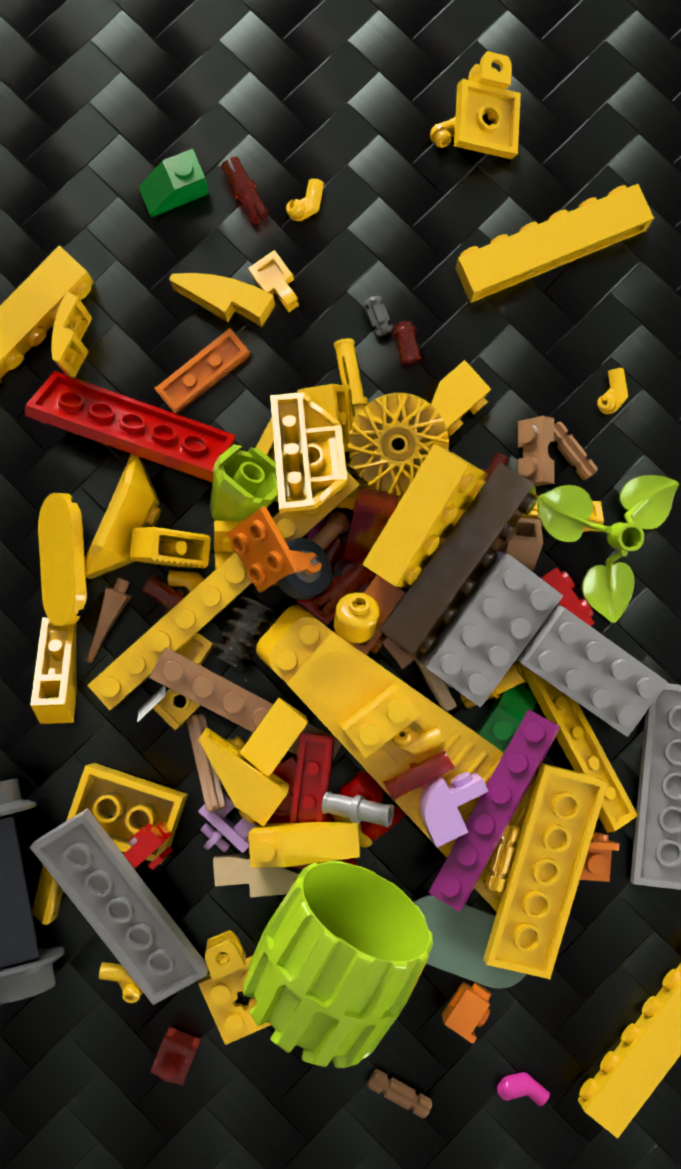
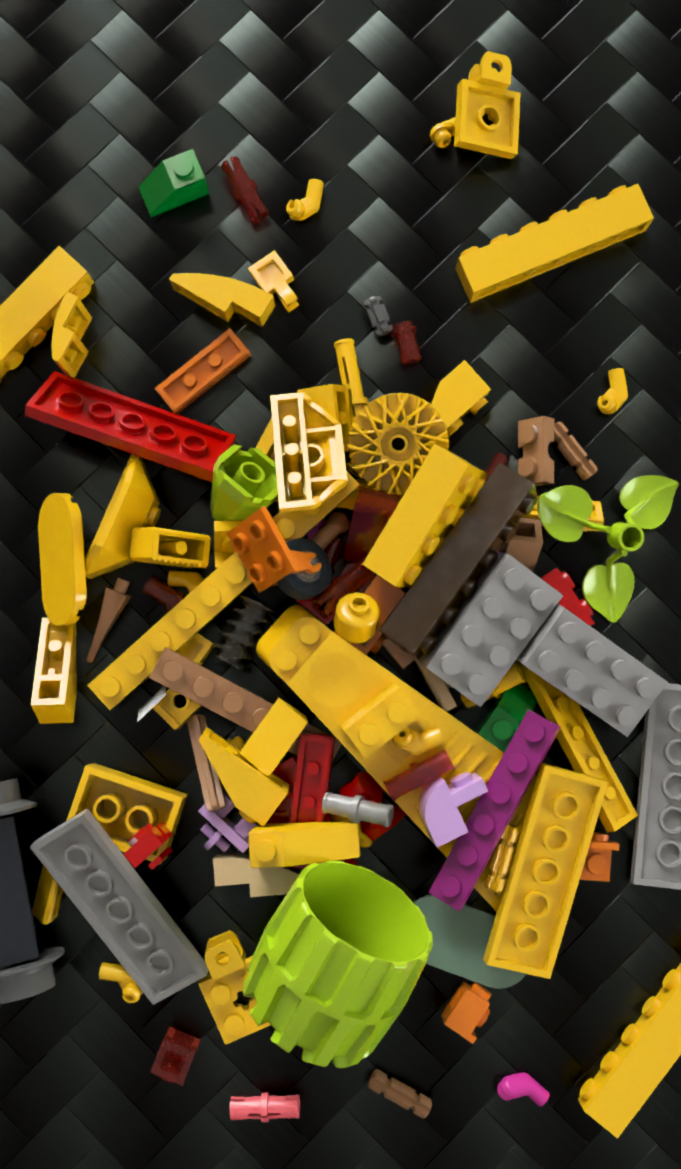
none -> coral pin [230,1092,300,1123]

